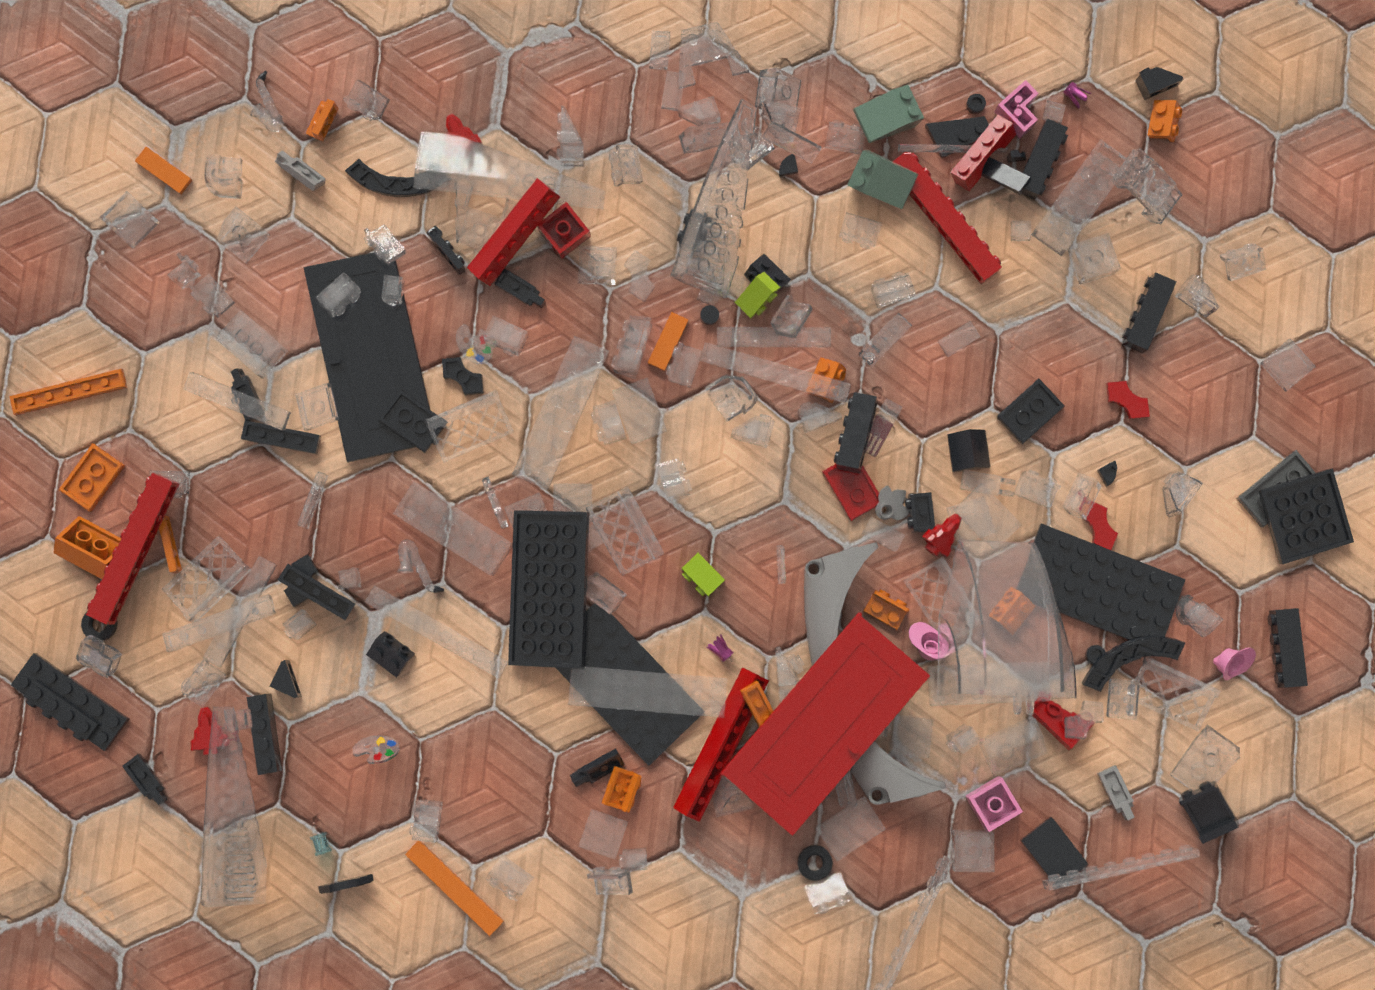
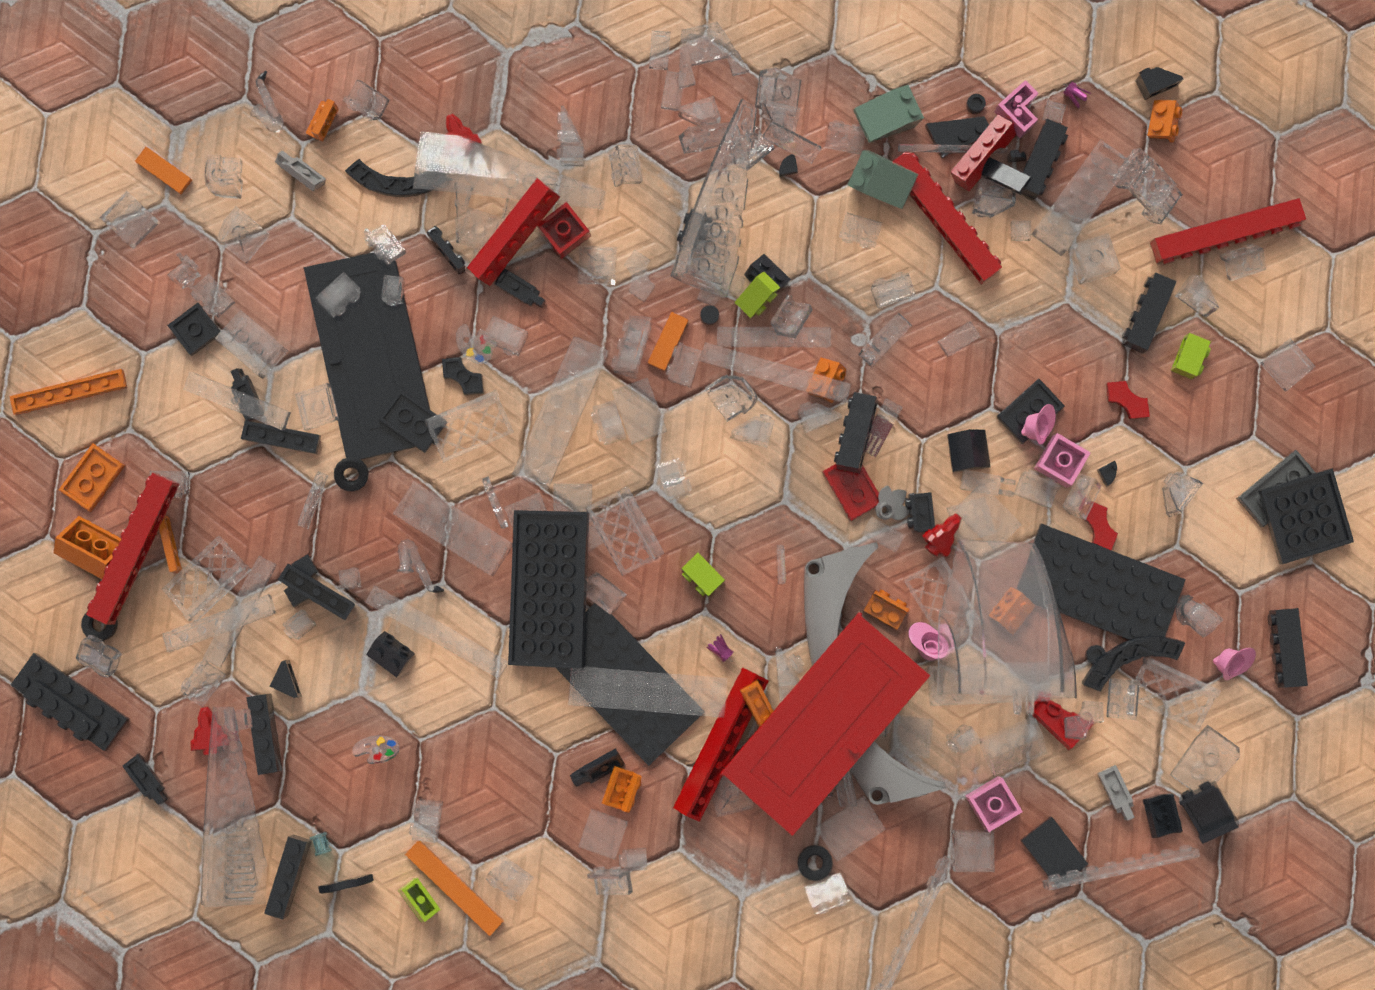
none -> black plate [167,303,222,356]
none -> black brick [264,834,312,919]
none -> black tyre [334,457,369,492]
none -> lime brick [398,877,441,922]
none -> clear slope [972,177,1016,218]
none -> bright pink piece [1021,404,1056,445]
none -> bright pink brick [1034,433,1091,488]
none -> black bracket [1143,793,1183,838]
none -> red brick [1150,198,1306,265]
none -> lime brick [1171,333,1211,379]

